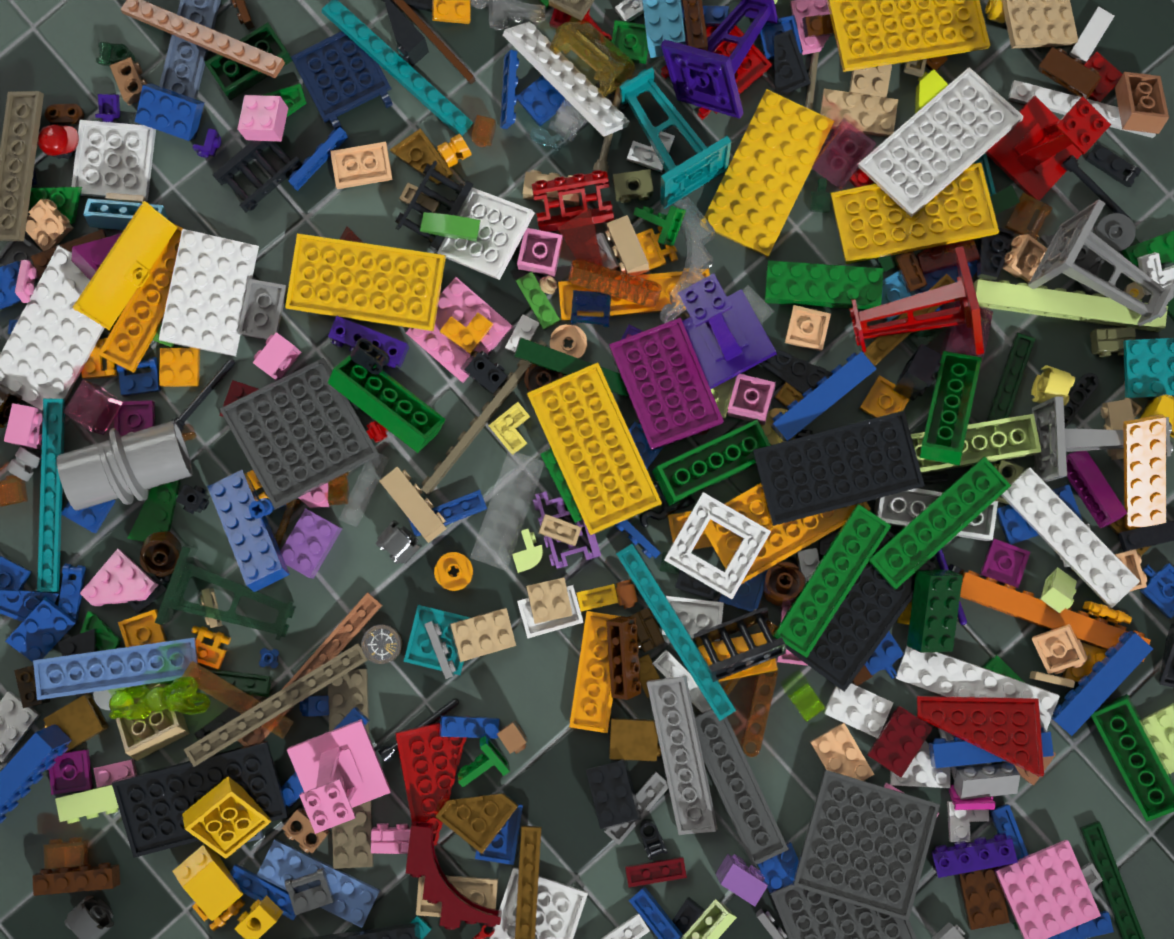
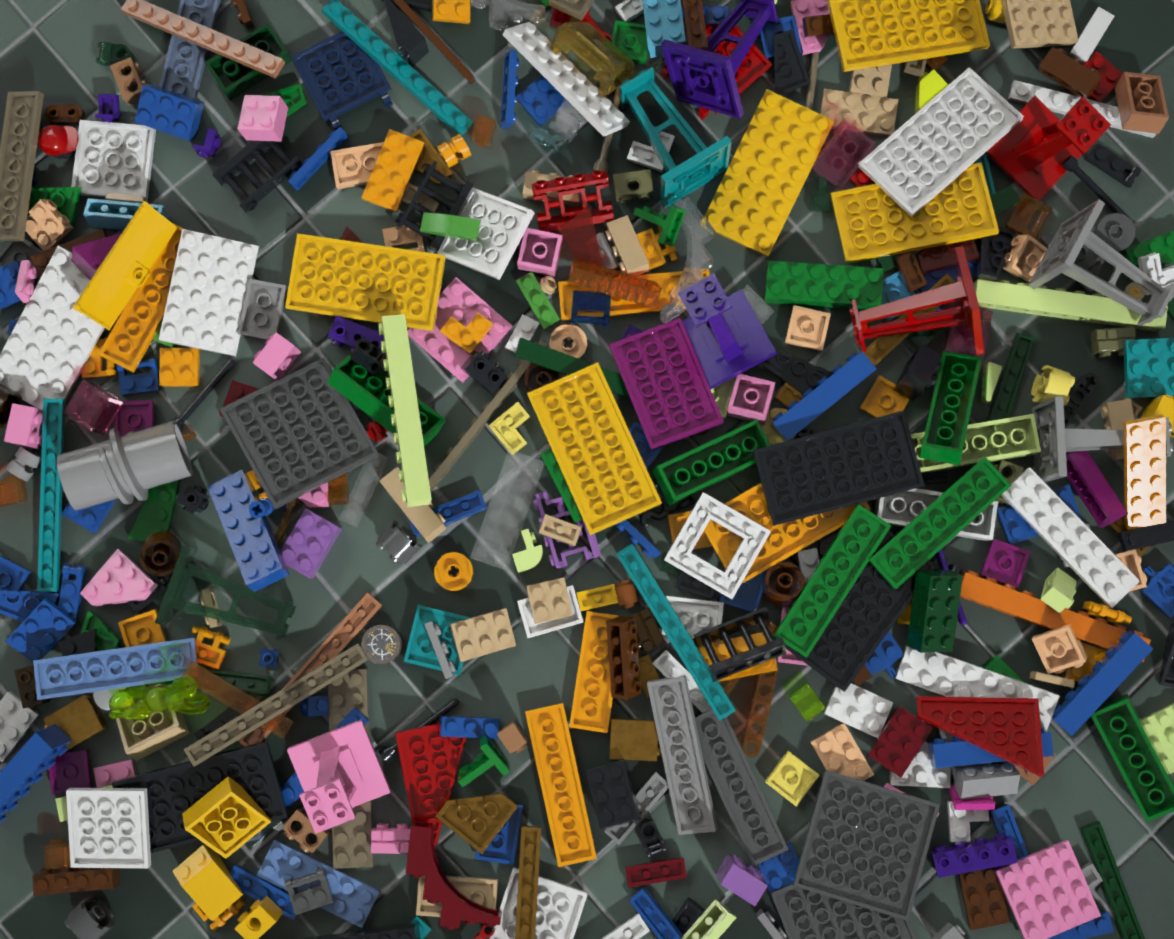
none -> white plate [66,788,151,868]
none -> light orange plate [361,129,425,213]
none -> yellowish green brick [378,314,431,507]
none -> light nougat plate [382,222,425,252]
none -> light orange plate [525,703,597,867]
none -> light yellow plate [764,751,820,807]
none -> yellowish green slope [981,362,1002,405]

